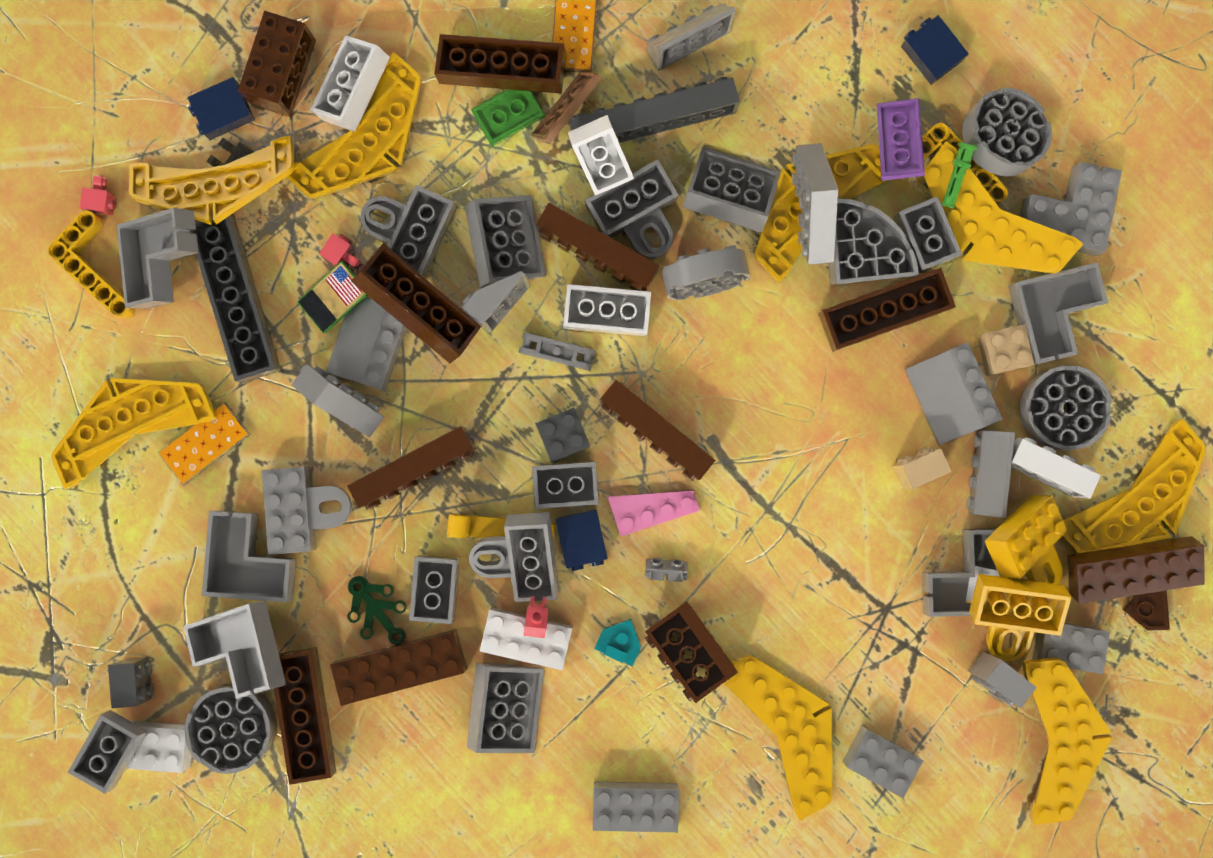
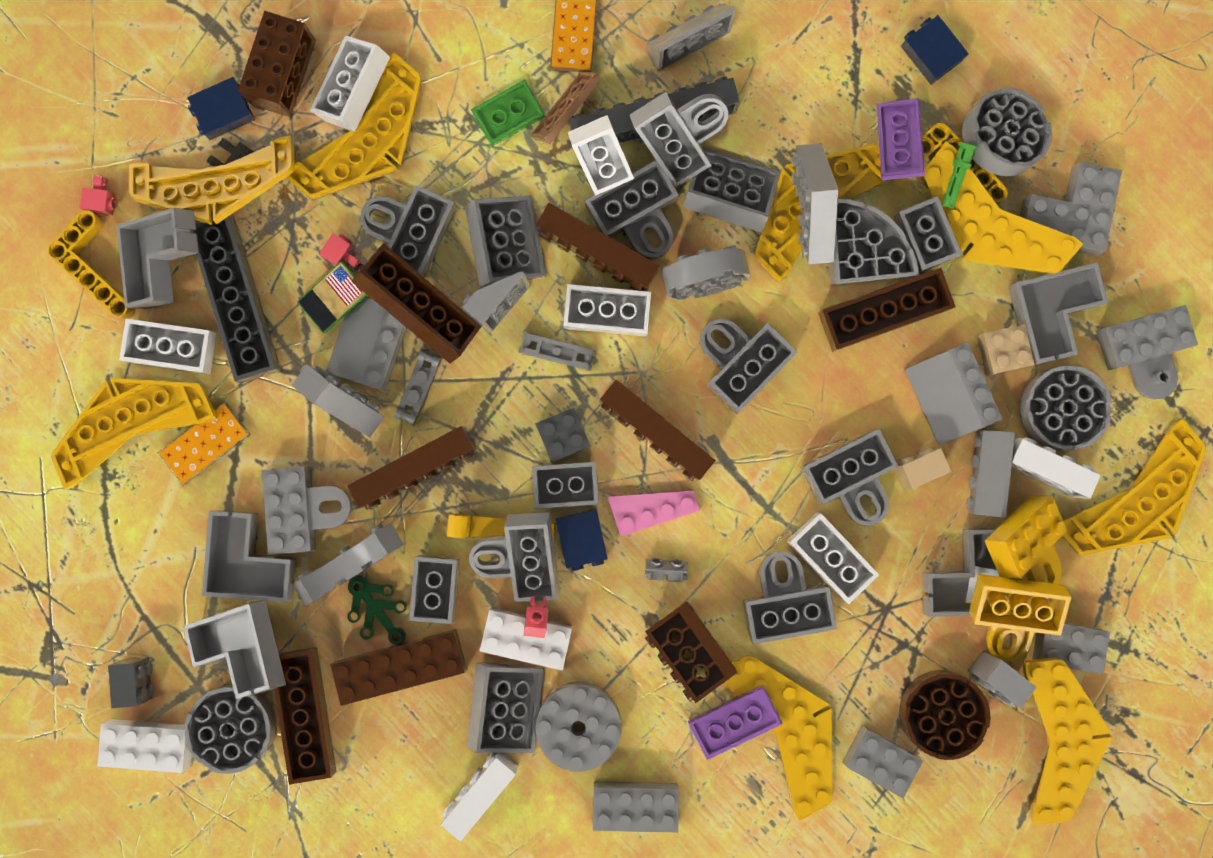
light grey brick [68,710,147,794] -> none
reddish brown brick [434,34,567,94] -> none
teal plate [594,619,641,667] -> none
reddish brown brick [1068,536,1205,604] -> none
reddish brown plate [1122,590,1170,631] -> none
none -> white brick [119,319,217,374]
none -> light grey brick [293,523,404,606]
none -> light grey plate [394,349,442,426]
none -> white brick [441,753,519,842]
none -> light grey brick [536,682,621,772]
none -> light grey brick [630,92,728,188]
none -> medium lavender tile [688,685,783,760]
none -> light grey brick [700,319,798,414]
none -> light grey brick [743,551,837,644]
none -> white brick [787,512,879,604]
none -> light grey brick [800,429,898,526]
none -> reddish brown brick [899,670,991,760]
none -> light grey brick [1096,305,1198,399]

